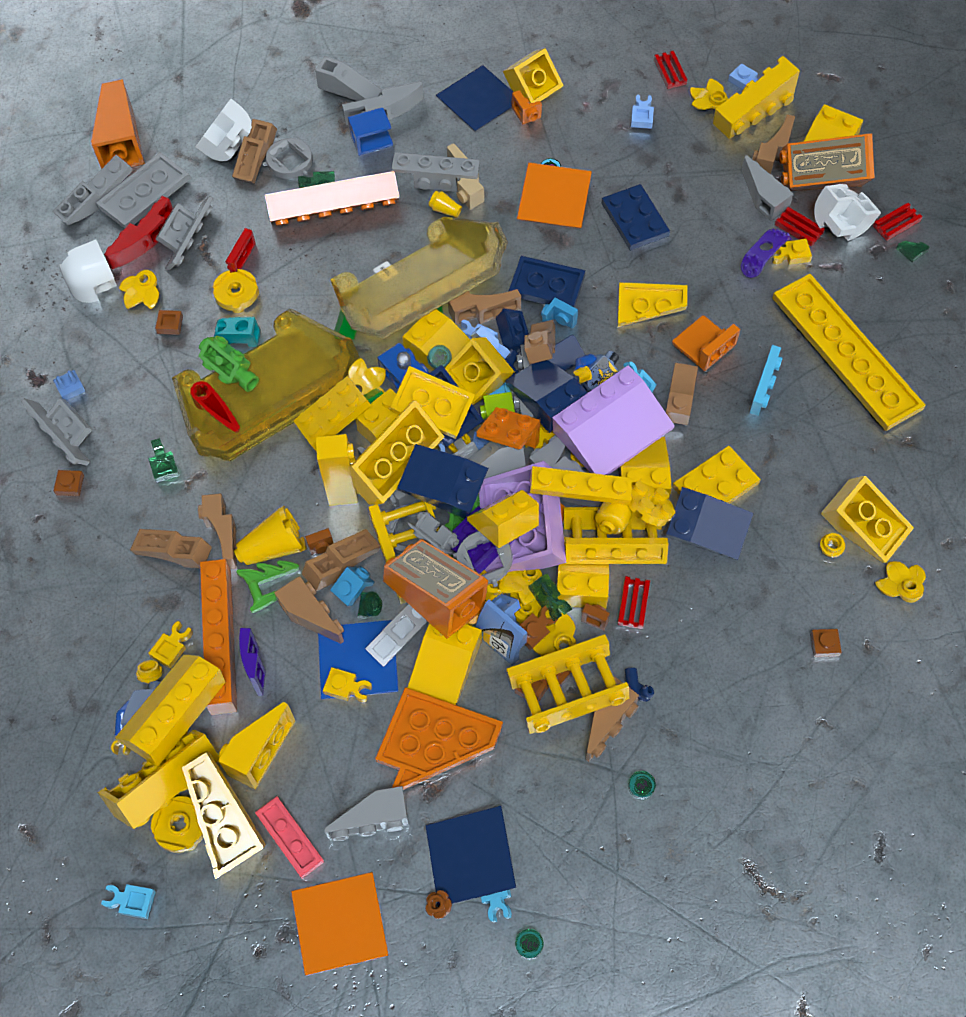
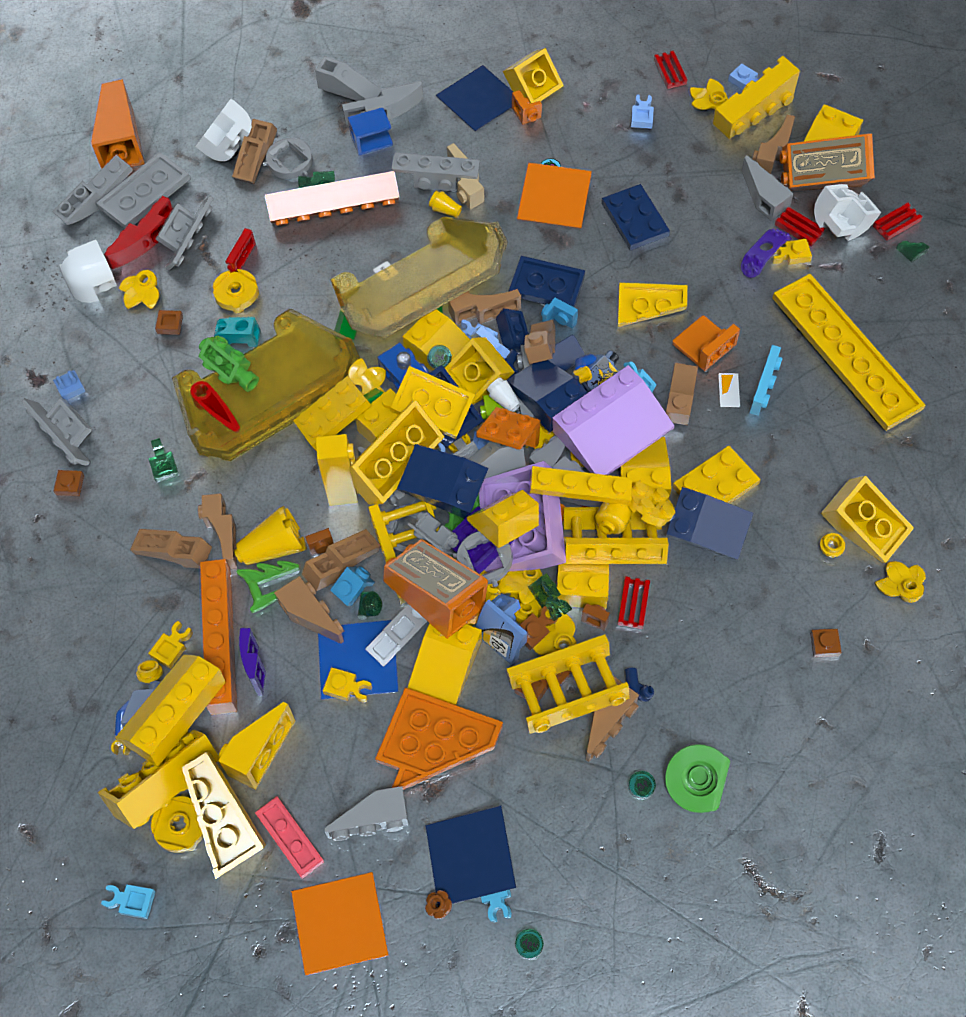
none -> white cone [487,378,521,412]
none -> bright green hat [665,744,730,813]
none -> white sticker [718,373,740,407]

